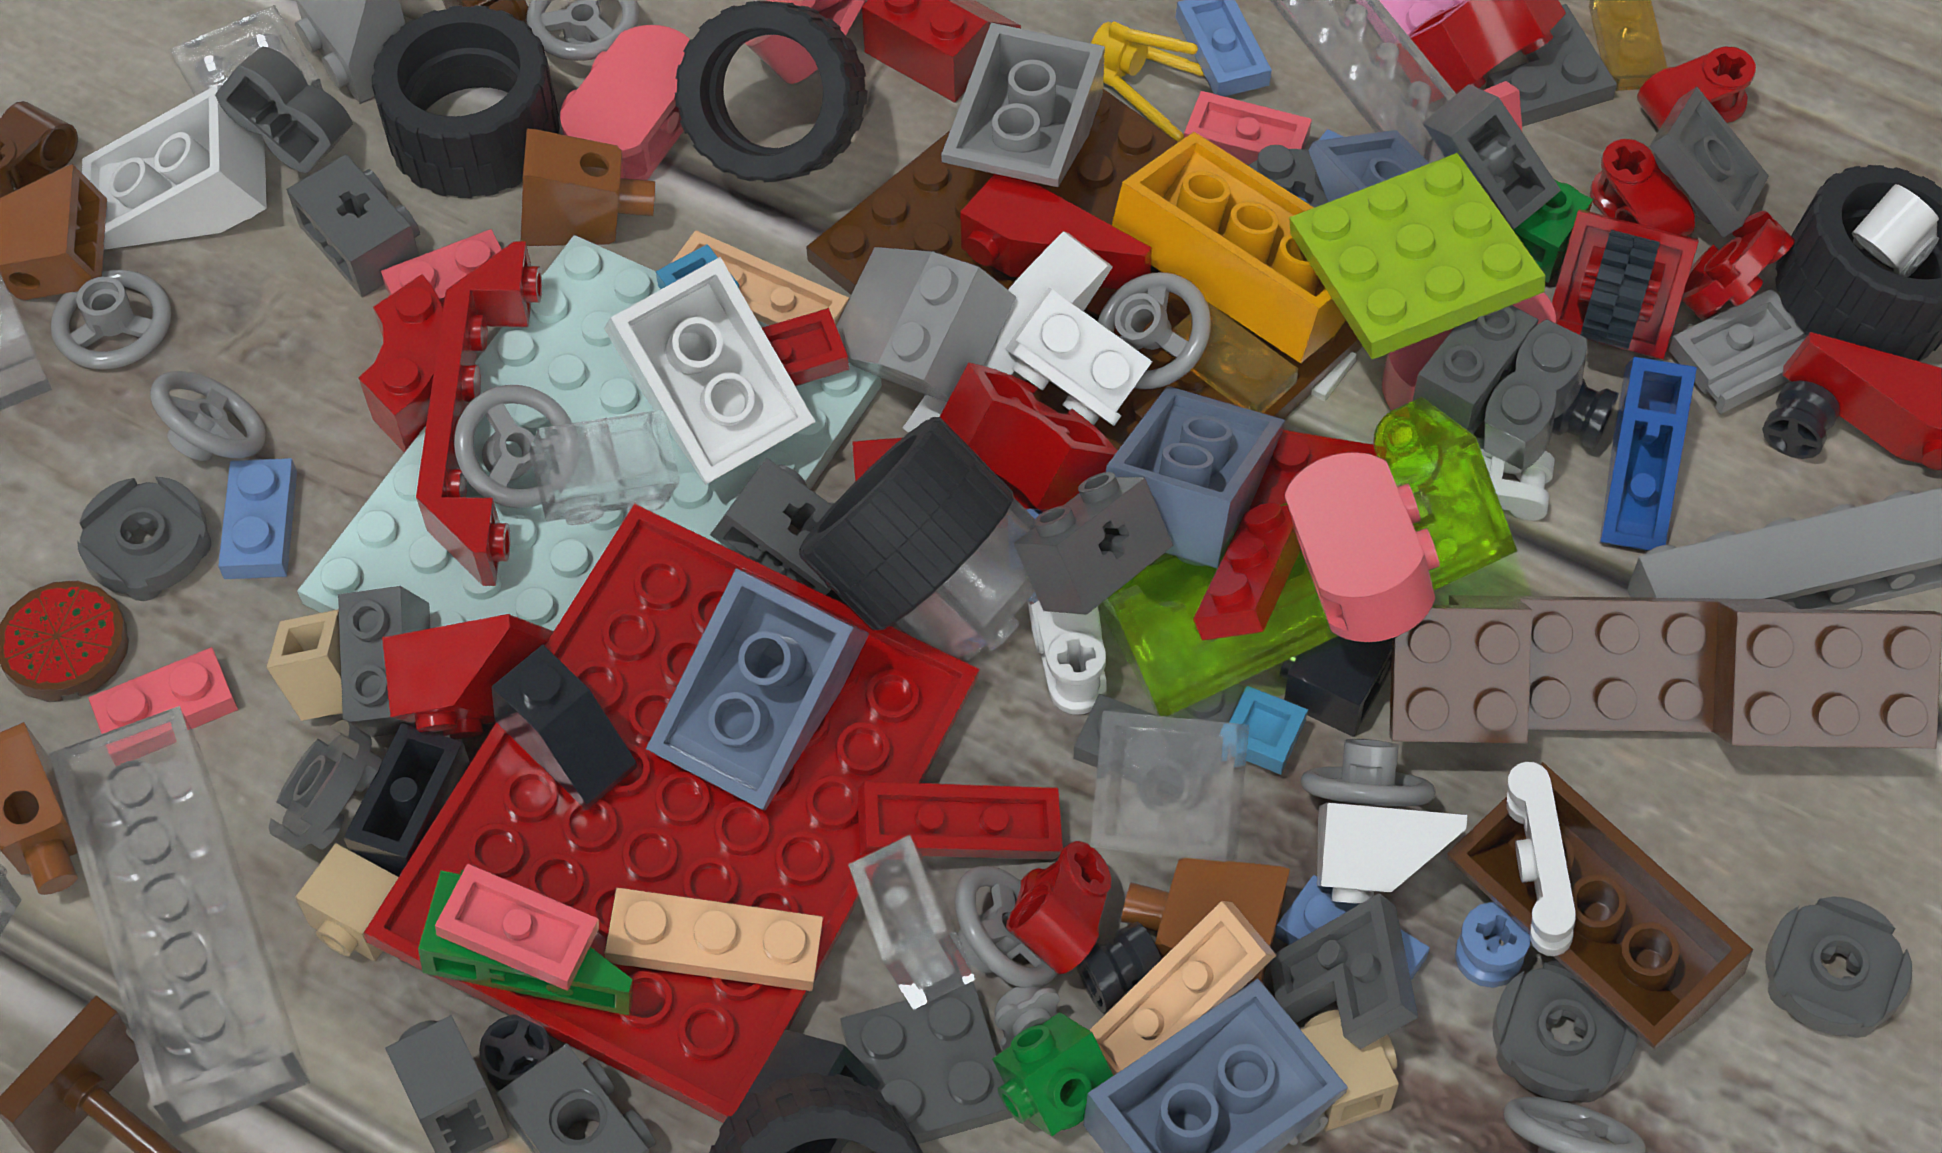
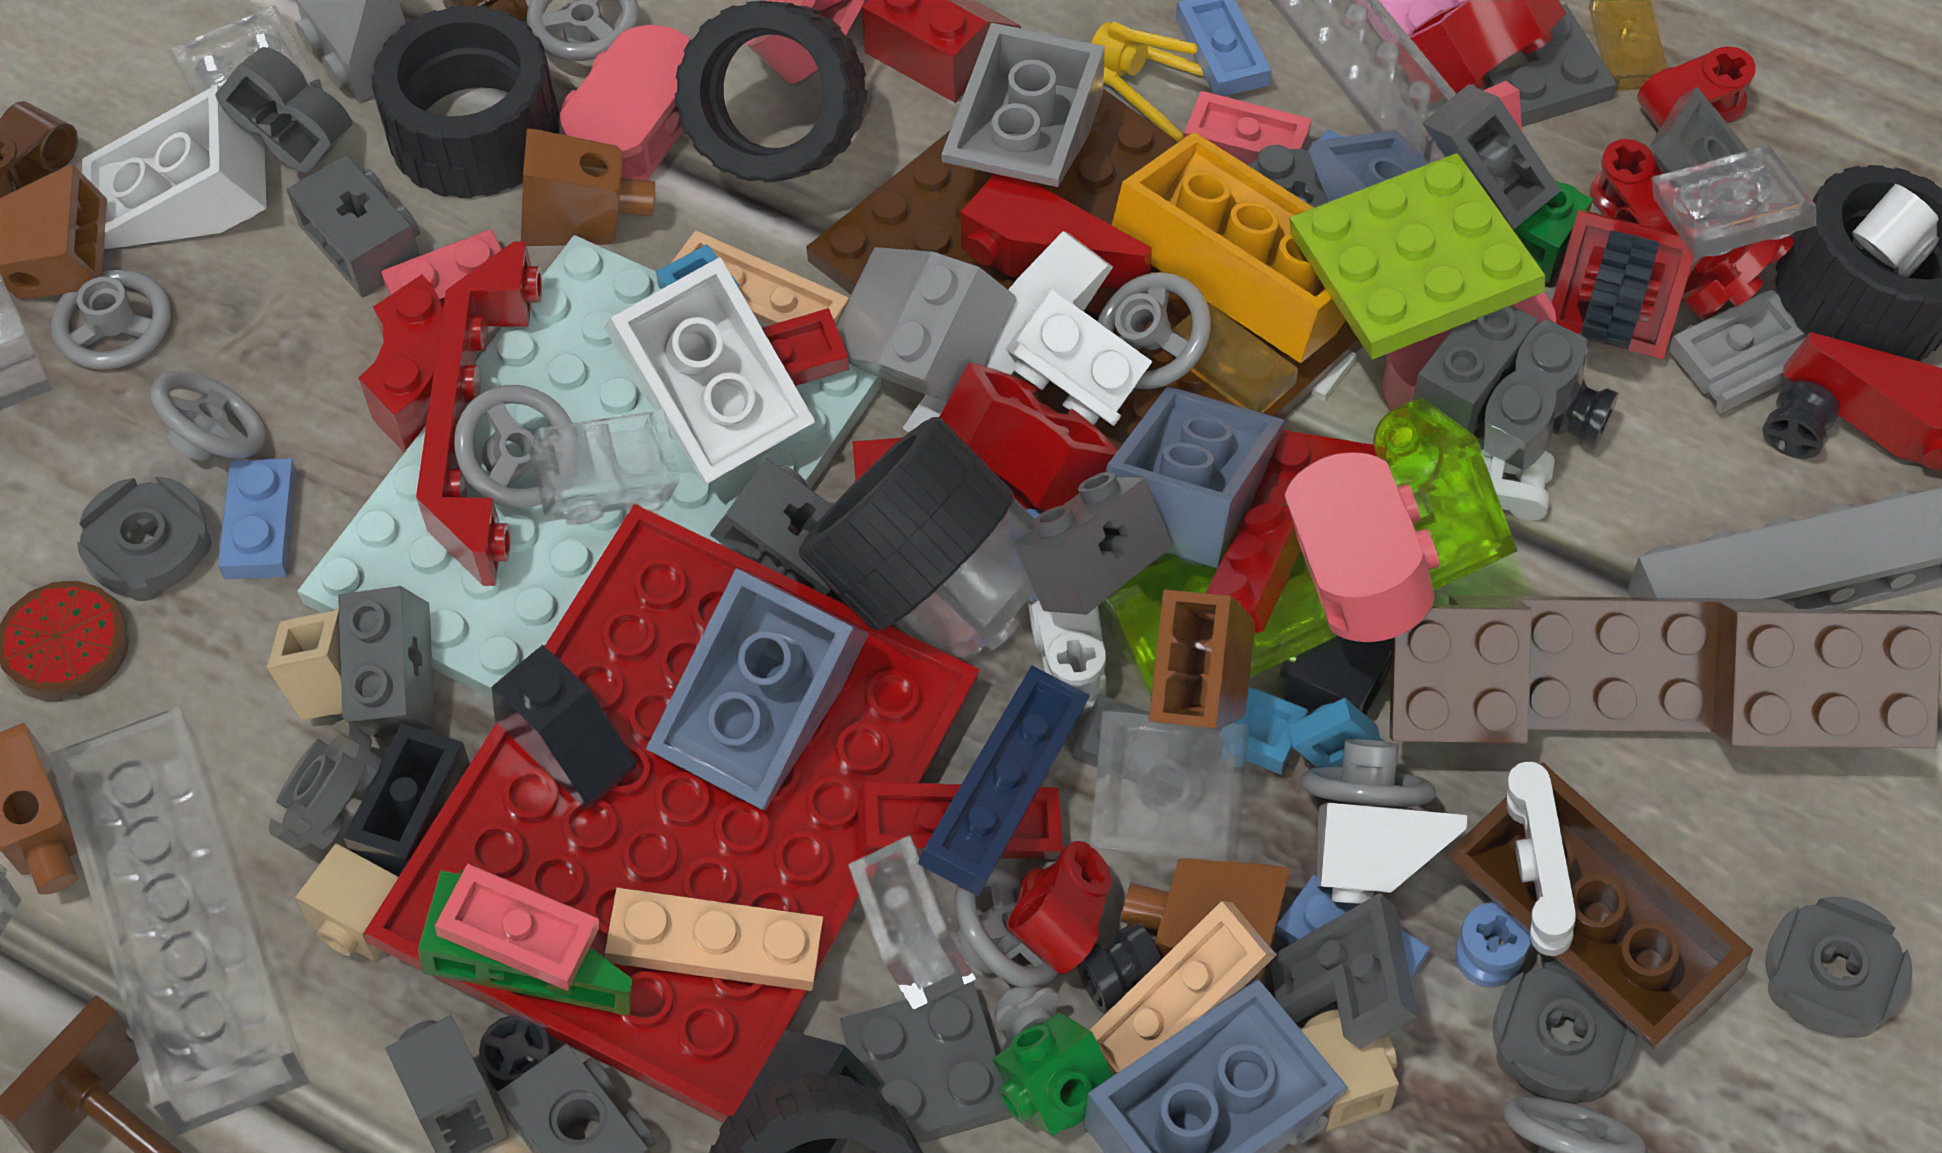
coral plate [88,647,238,761] -> none
red slope [382,614,554,739] -> none
blue slope [1599,357,1697,551] -> none
none -> dark blue plate [917,665,1090,897]
none -> dark orange torso [1149,590,1255,729]
none -> dark azure plate [1288,698,1381,768]
none -> clear plate [1652,145,1817,259]

